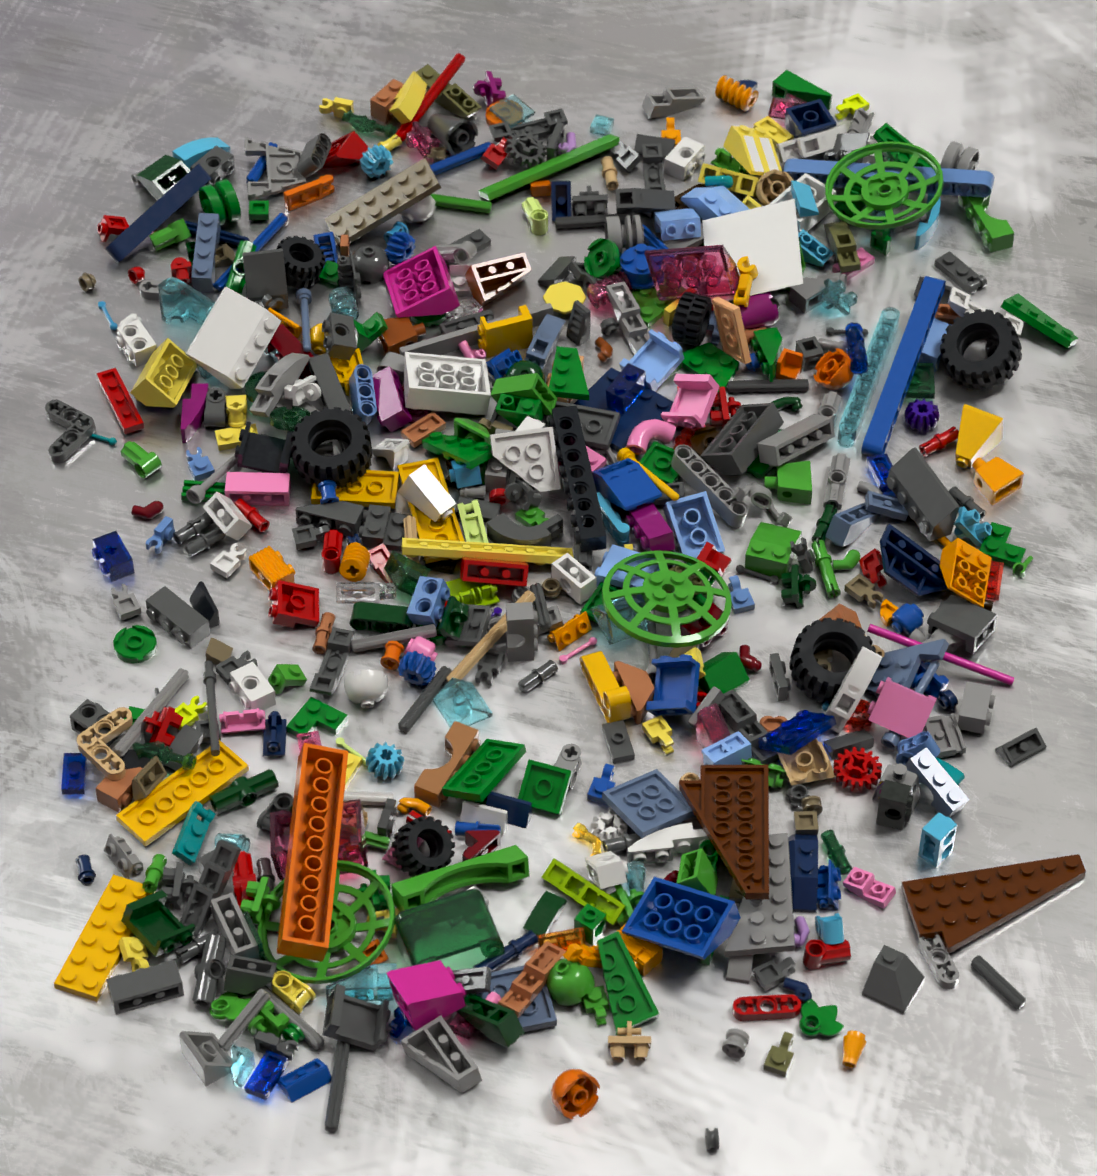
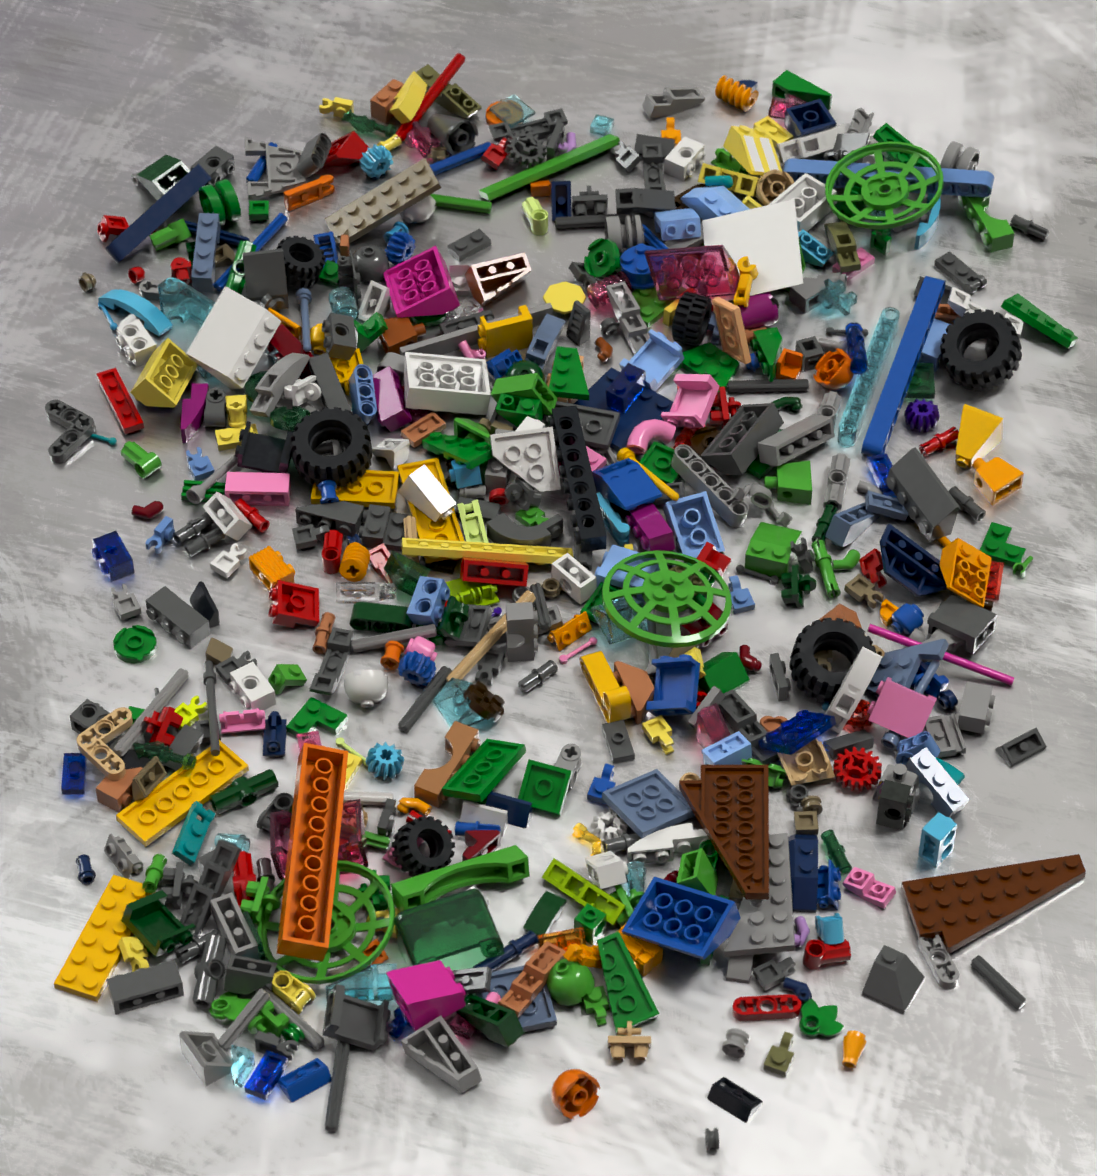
medium azure slope [172,137,231,170] -> none
light grey piece [436,241,477,265] -> none
magenta hips [473,71,506,108] -> none
dark grey slope [538,256,576,287] -> none
tan pin [601,156,619,191] -> none
medium azure slope [791,180,819,217] -> none
neon yellow plate [835,93,870,121] -> none
medium azure hips [954,506,992,547] -> none
none -> medium azure slope [98,289,173,336]
none -> white slope [356,280,390,321]
none -> dark brown plate [463,681,505,722]
none -> black slope [707,1077,763,1122]
none -> dark grey axle [1010,214,1049,240]

